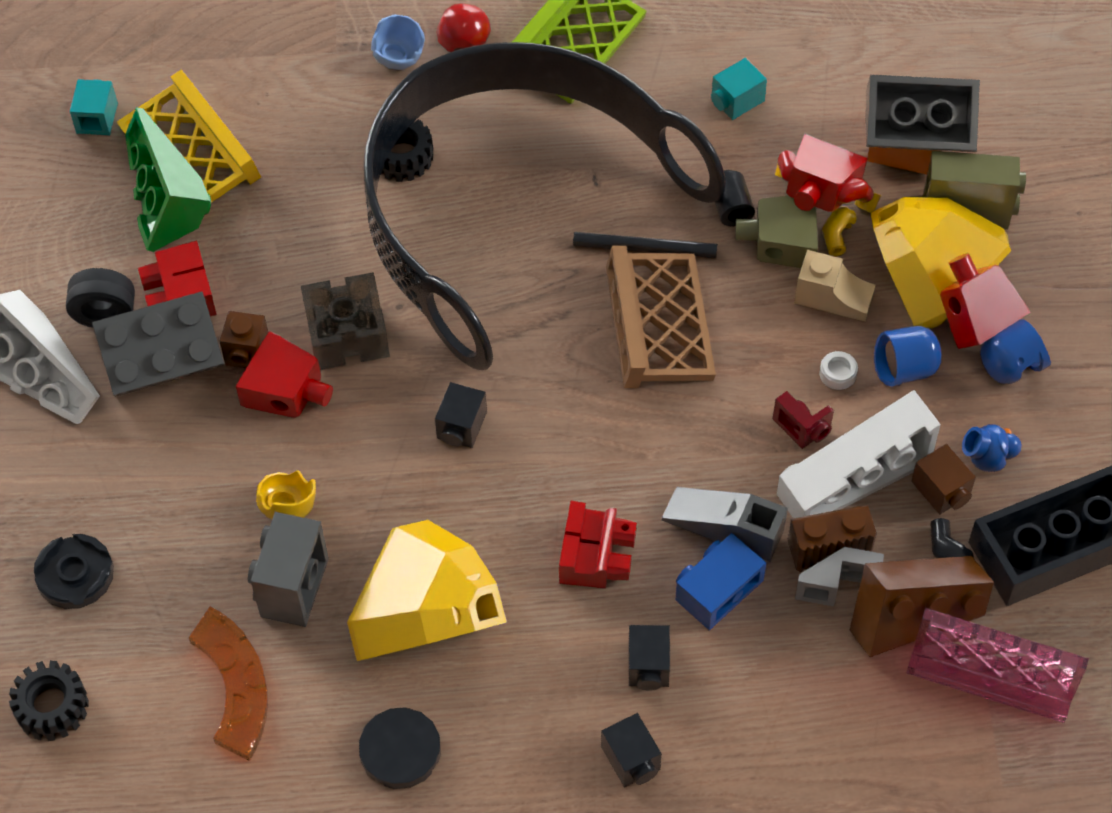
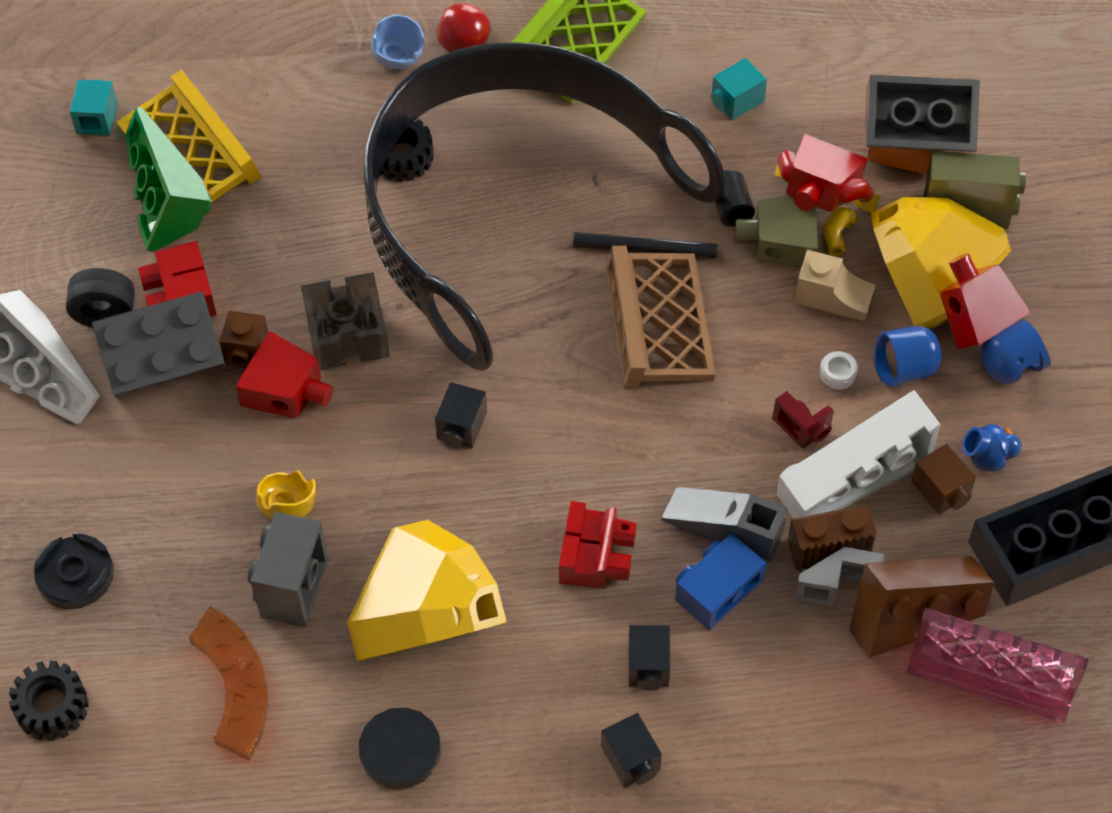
black arm [930,518,974,558] -> none

